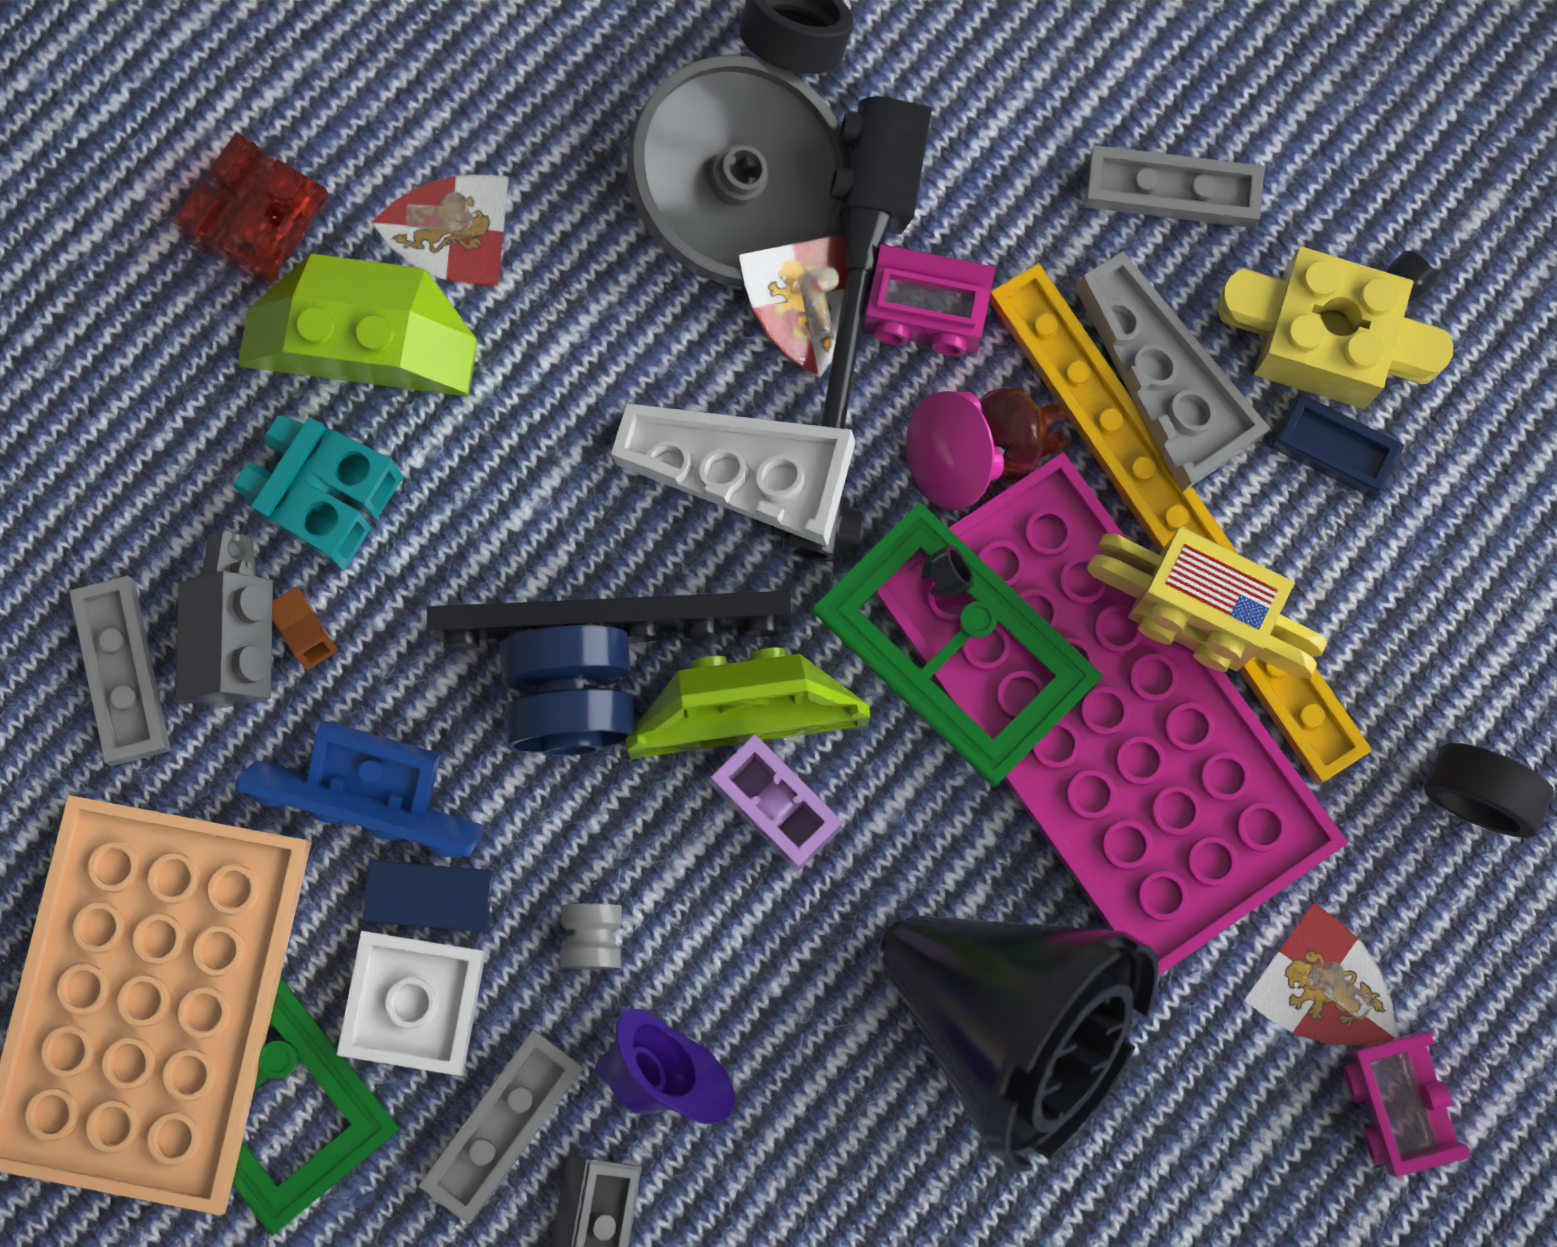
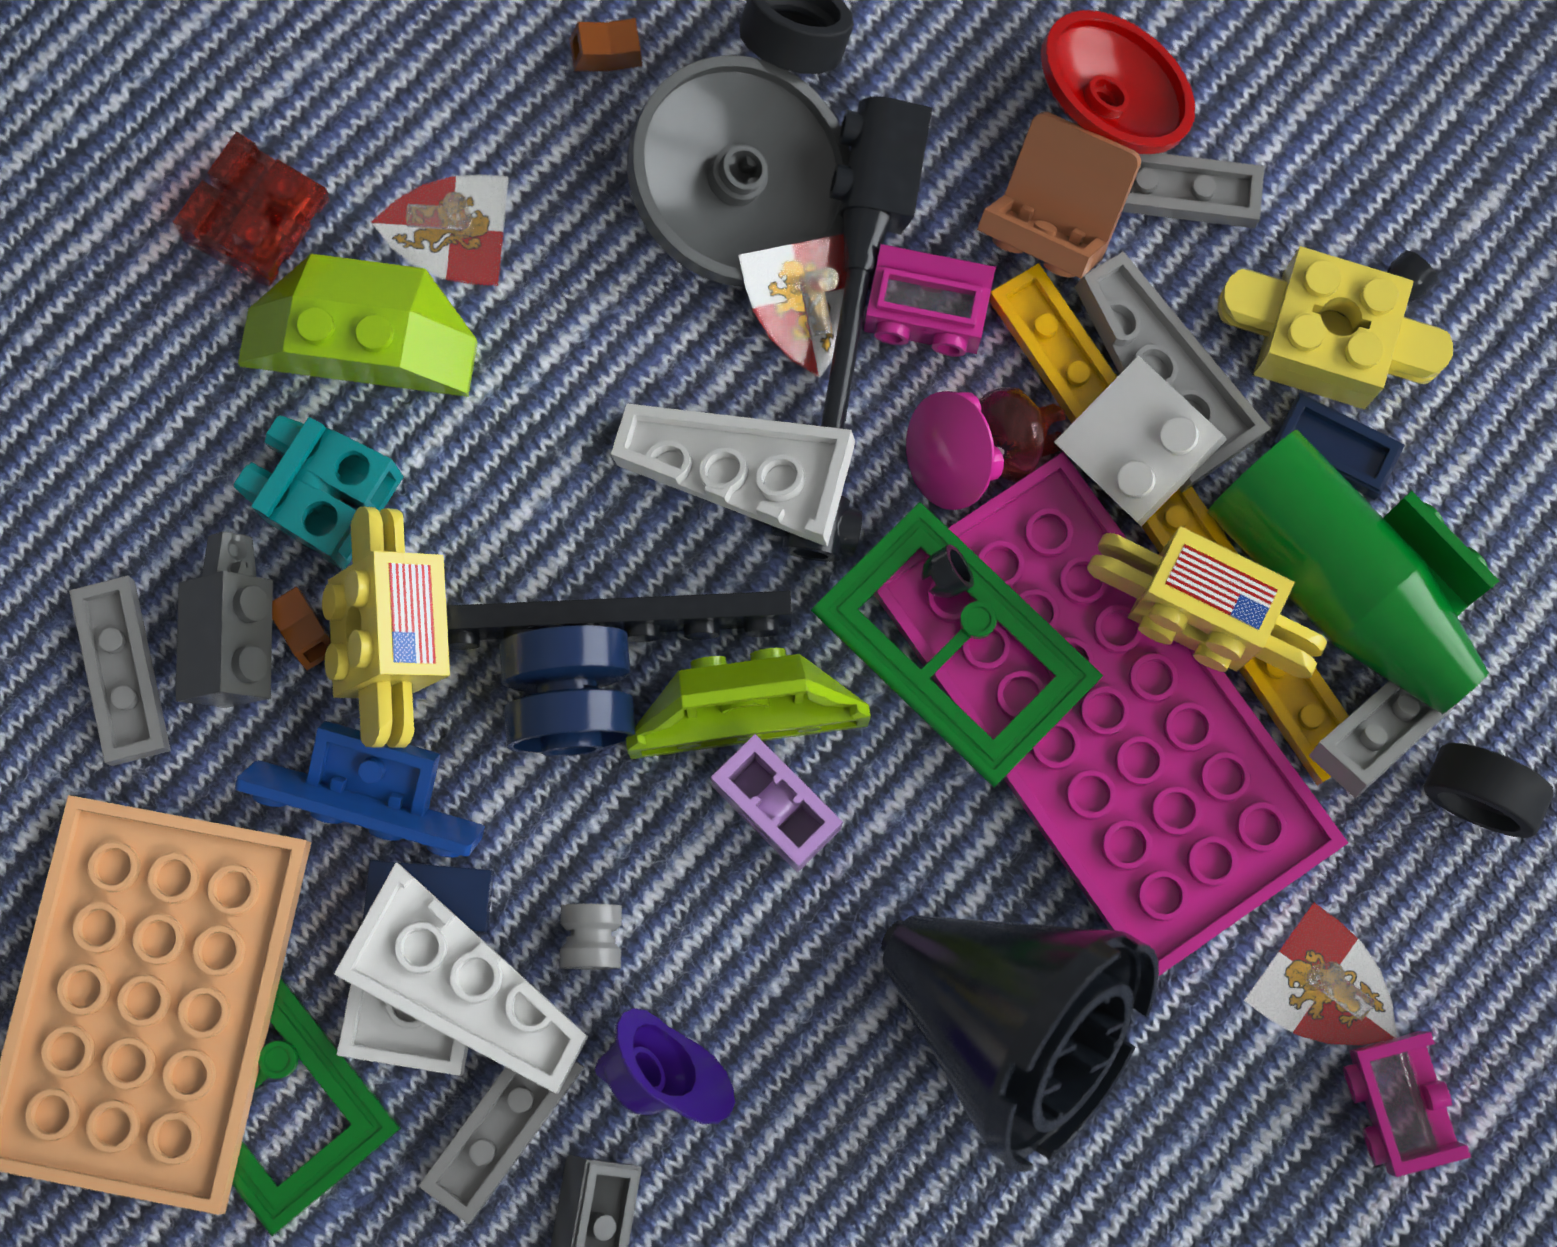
none -> light yellow brick [322,507,450,748]
none -> white wing [334,862,588,1094]
none -> dark orange piece [569,18,643,72]
none -> nougat bracket [977,112,1141,279]
none -> red dish [1041,10,1195,154]
none -> white plate [1054,356,1227,526]
none -> green piece [1207,429,1500,714]
none -> light grey plate [1309,681,1460,799]

